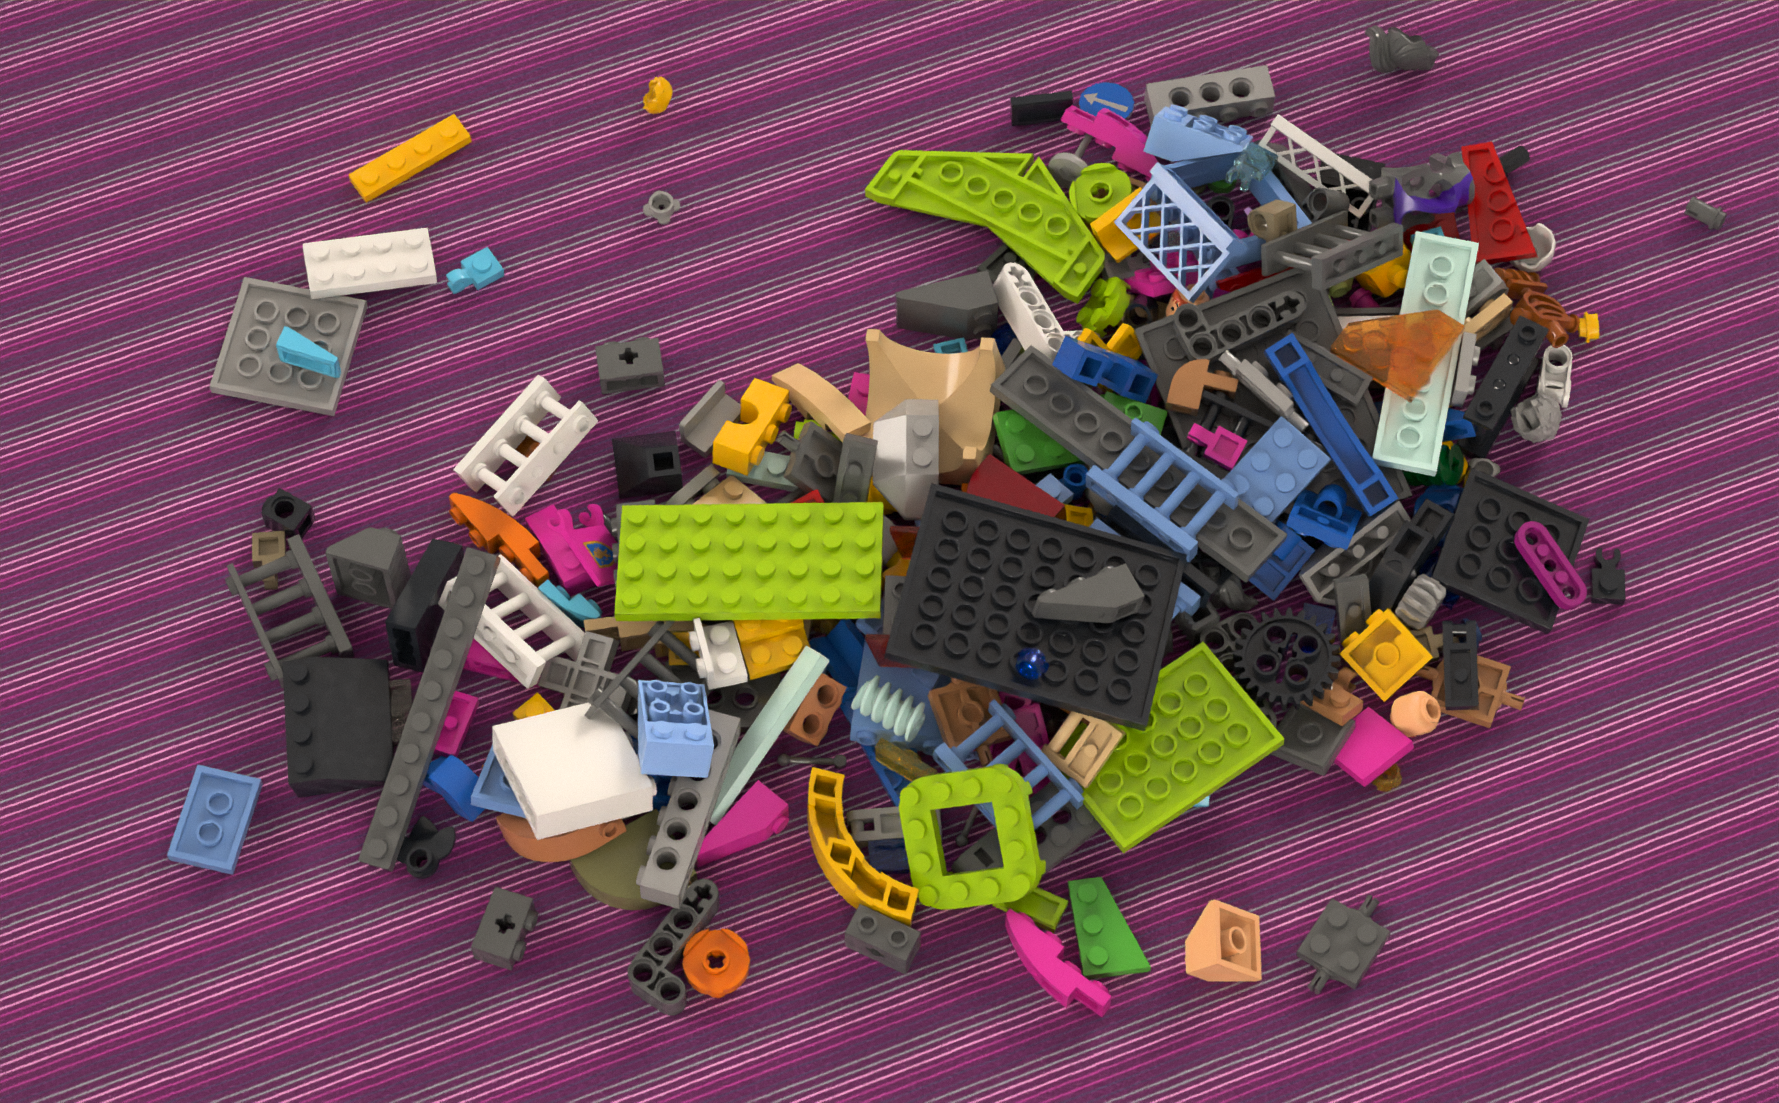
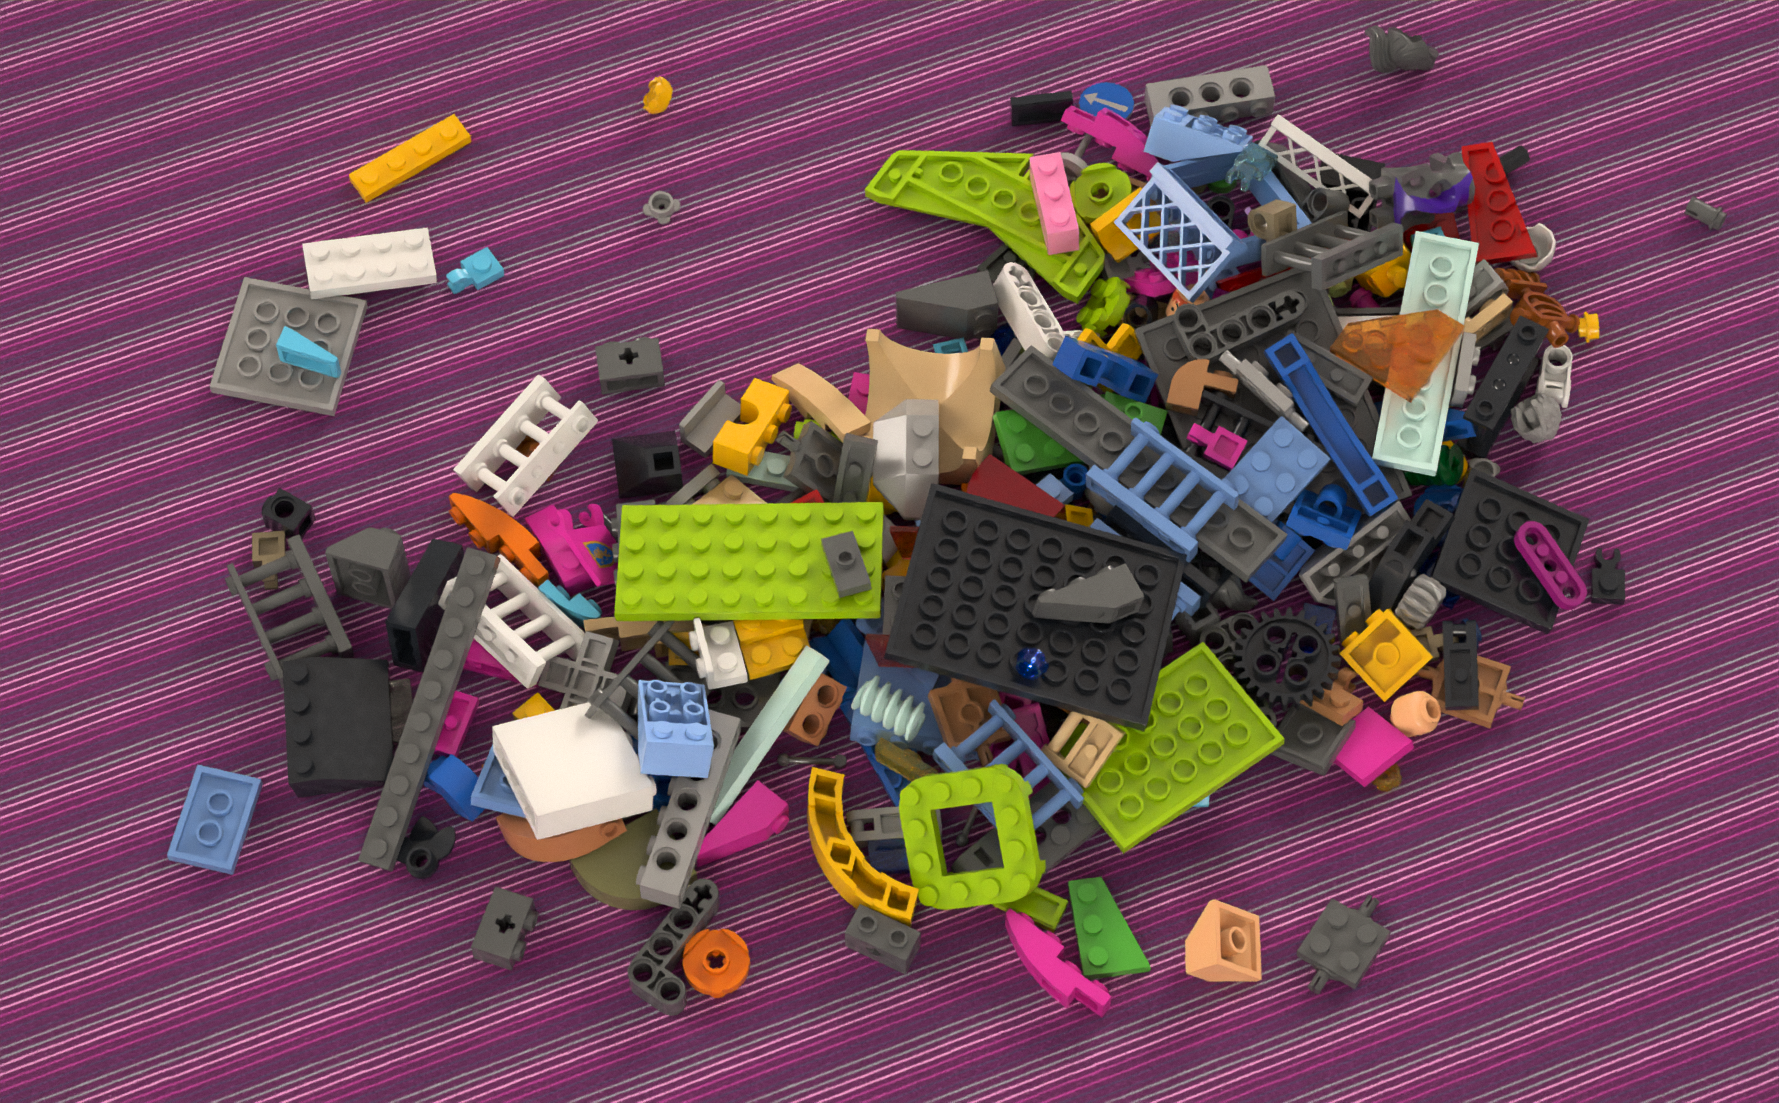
none -> dark grey plate [821,531,871,598]
none -> bright pink brick [1029,152,1079,255]

